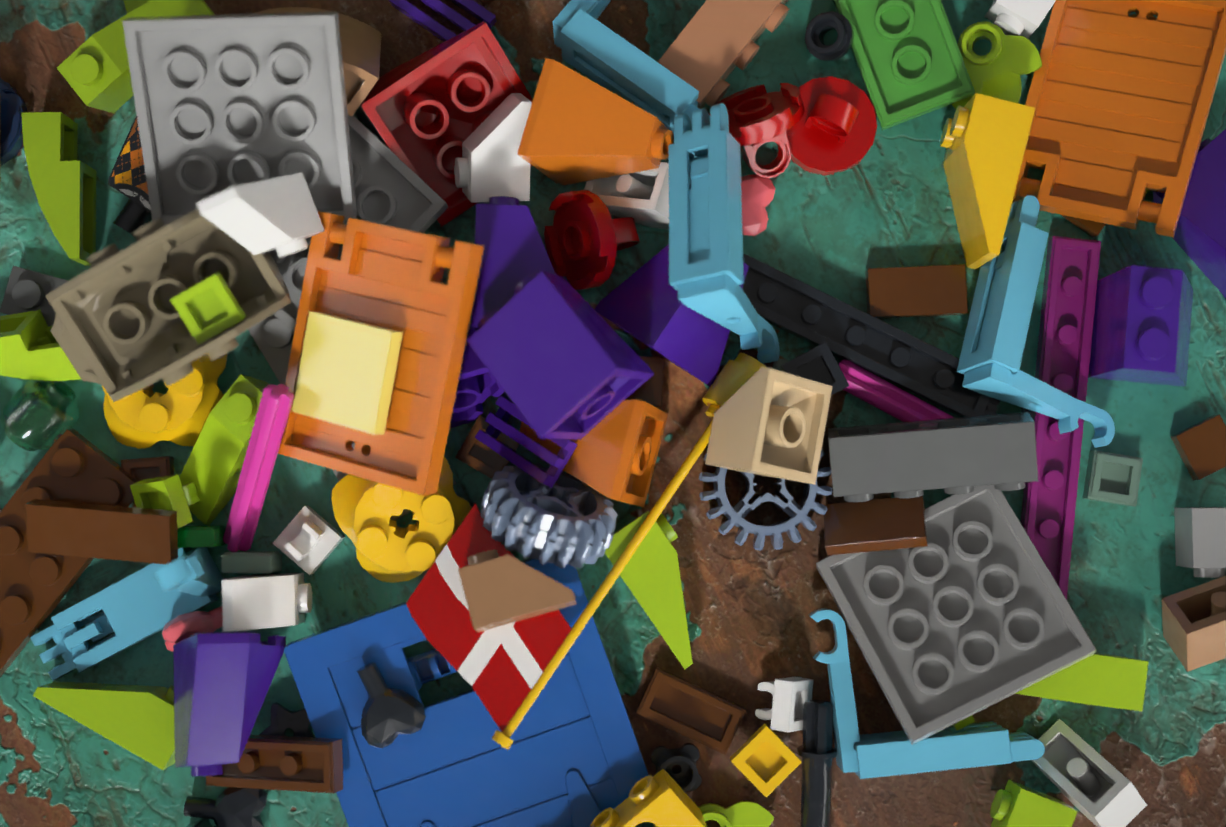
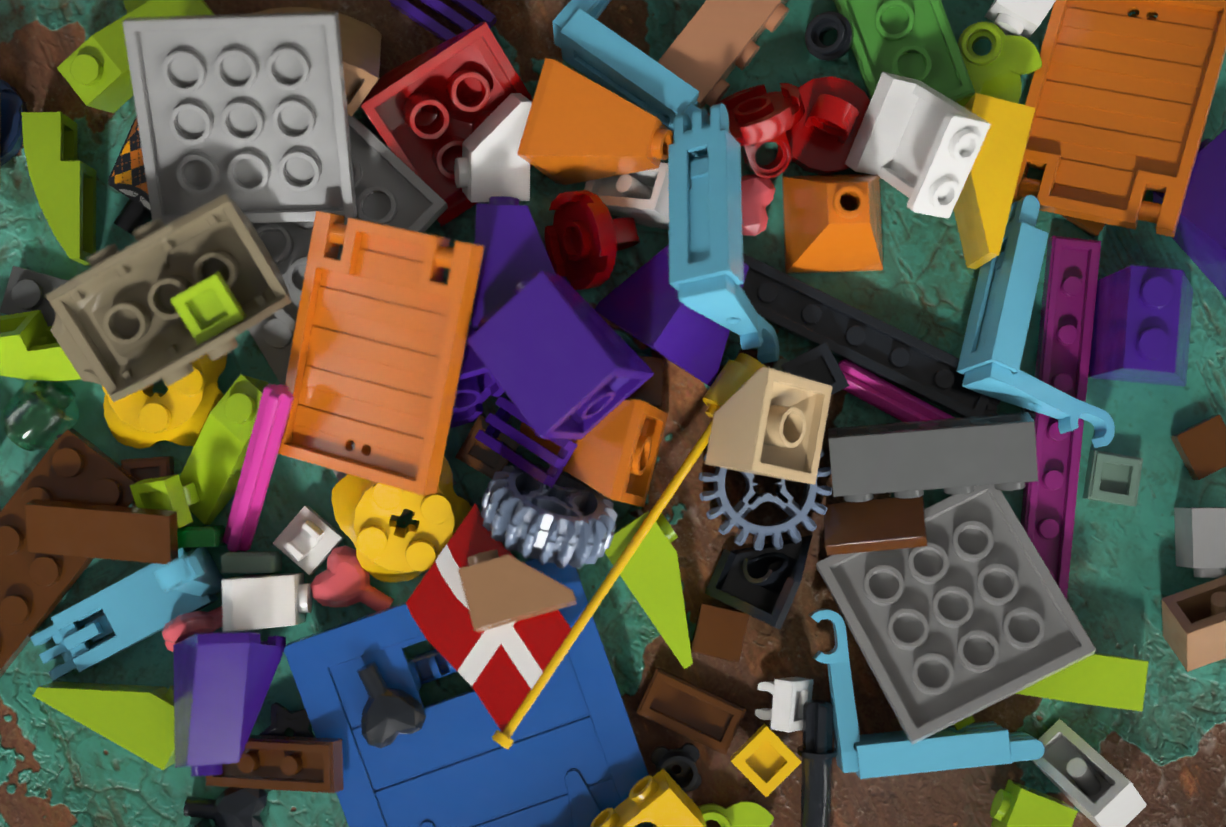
white slope [197,172,325,258] -> none
light yellow tile [292,311,403,435] -> none
reddish brown tile [865,264,968,318] -> none
none -> coral rock [310,545,394,612]
none -> reddish brown tile [691,603,750,663]
none -> black slope [705,535,812,629]
none -> orange slope [782,174,883,274]
none -> white panel [845,72,991,219]

